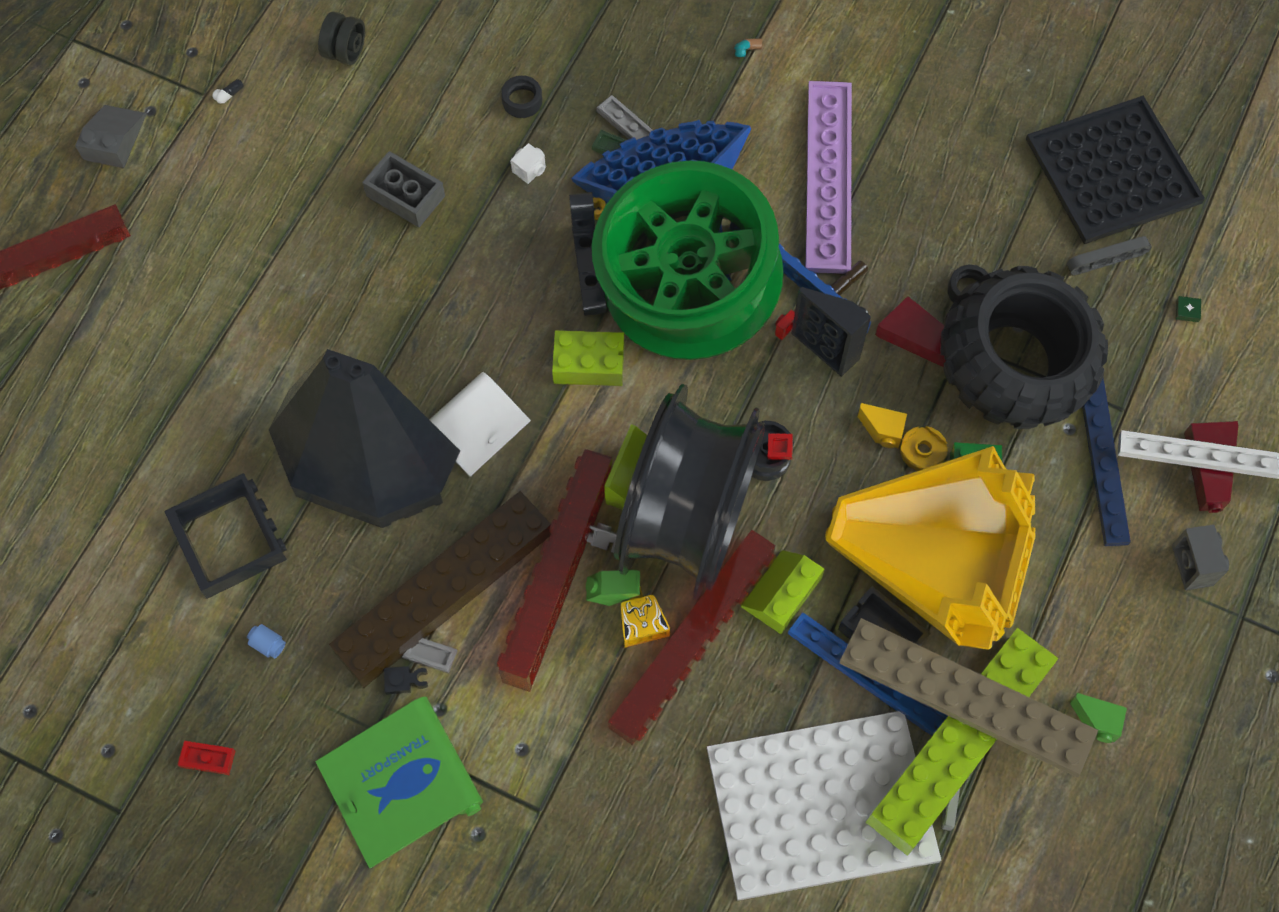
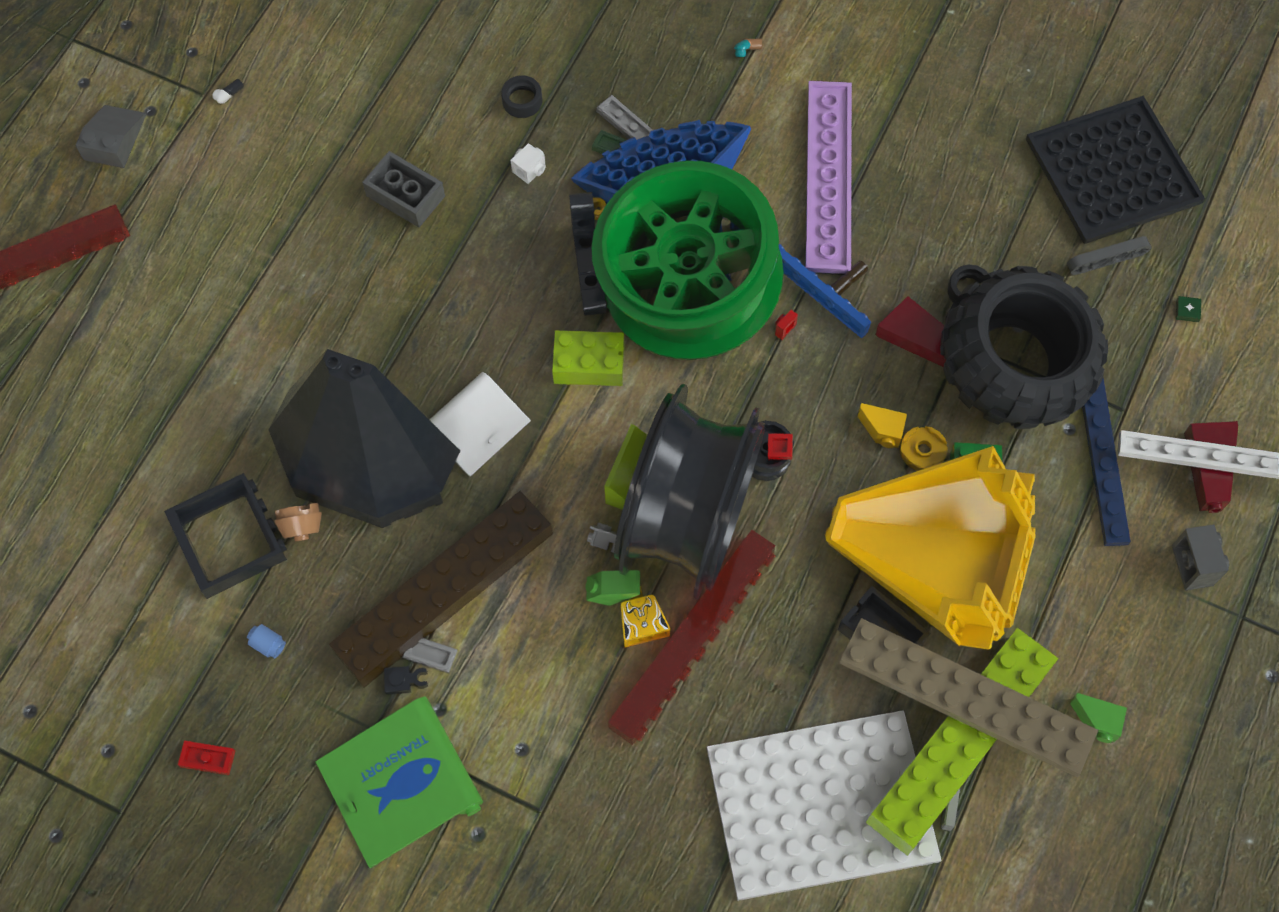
pearl dark grey wheel [318,11,365,65] -> none
clear red brick [497,449,613,692] -> none
lime slope [741,550,824,634] -> none
blue plate [788,612,948,736] -> none
black slope [791,287,871,377] -> none
none -> medium nougat cone [274,503,322,542]

